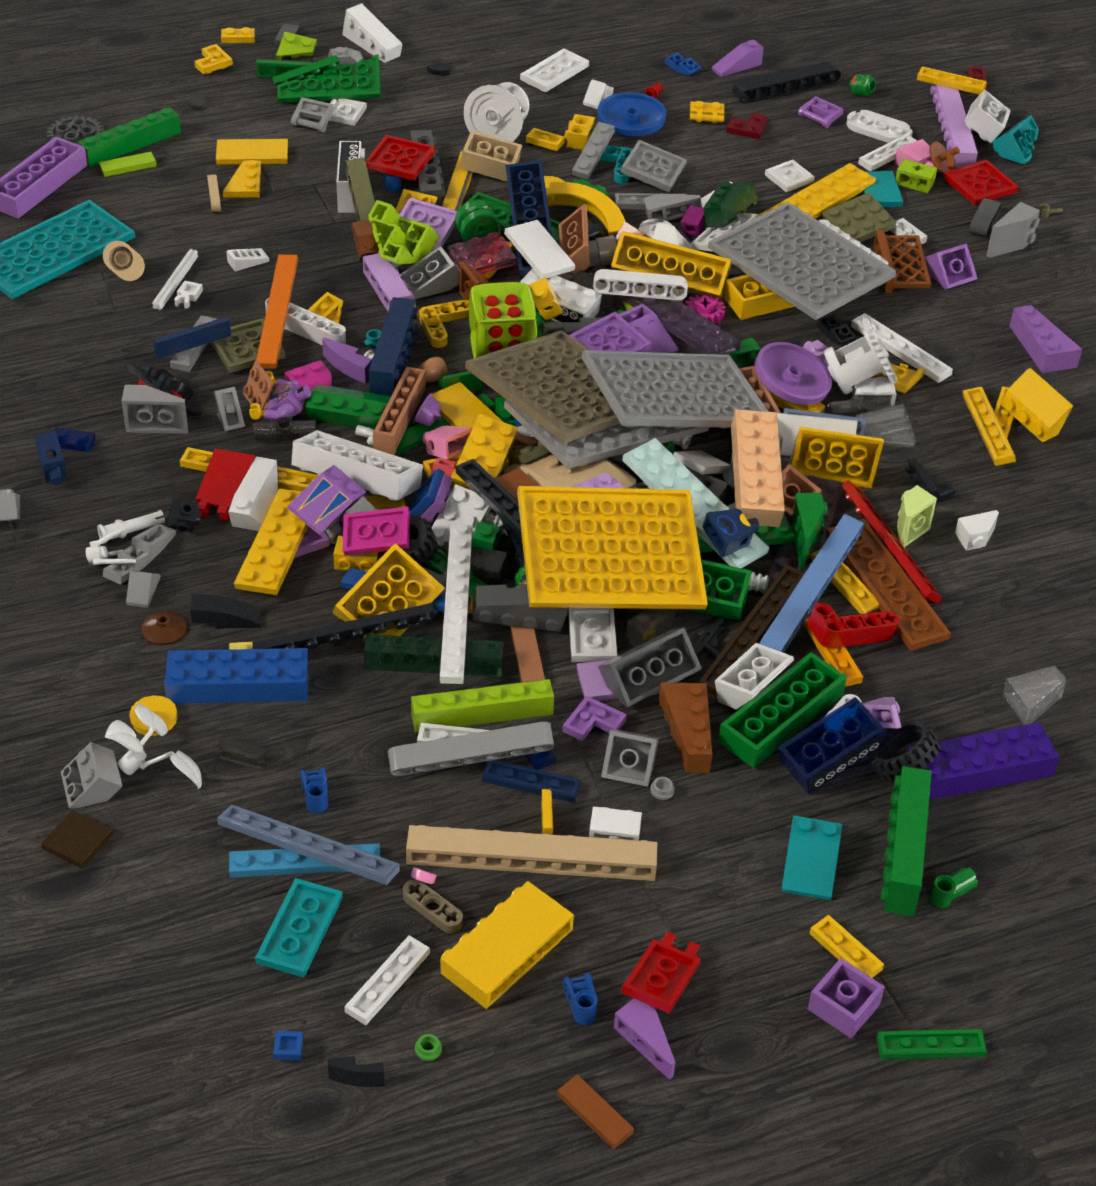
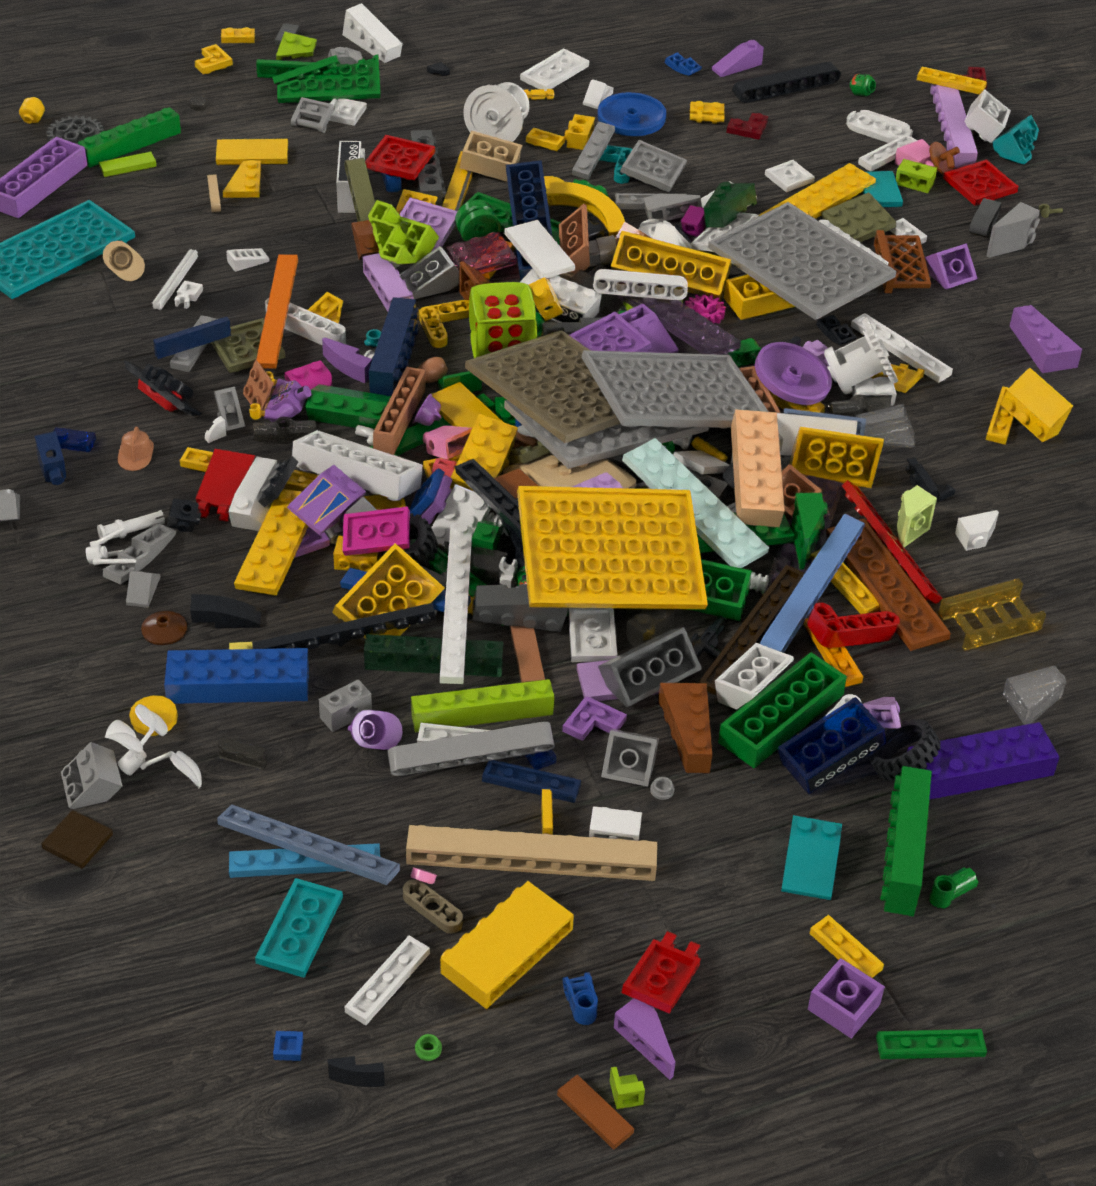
light grey slope [122,385,188,434] -> none
blue piece [300,767,328,813] -> none
red pin [645,82,663,99] -> none
dark blue torso [702,509,759,557] -> none
medium lavender plate [798,96,844,128] -> none
yellow tile [963,387,1016,466] -> none
none -> yellow head [19,97,45,124]
none -> nougat piece [118,427,154,471]
none -> white tile [205,416,226,443]
none -> black plate [258,456,298,507]
none -> light grey brick [319,679,372,732]
none -> medium lavender piece [348,710,403,750]
none -> white plate [499,557,518,588]
none -> yellow axle [524,89,554,100]
none -> lime panel [610,1067,645,1109]
none -> yellow axle [691,437,728,462]
none -> clear yellow fence [938,578,1046,651]

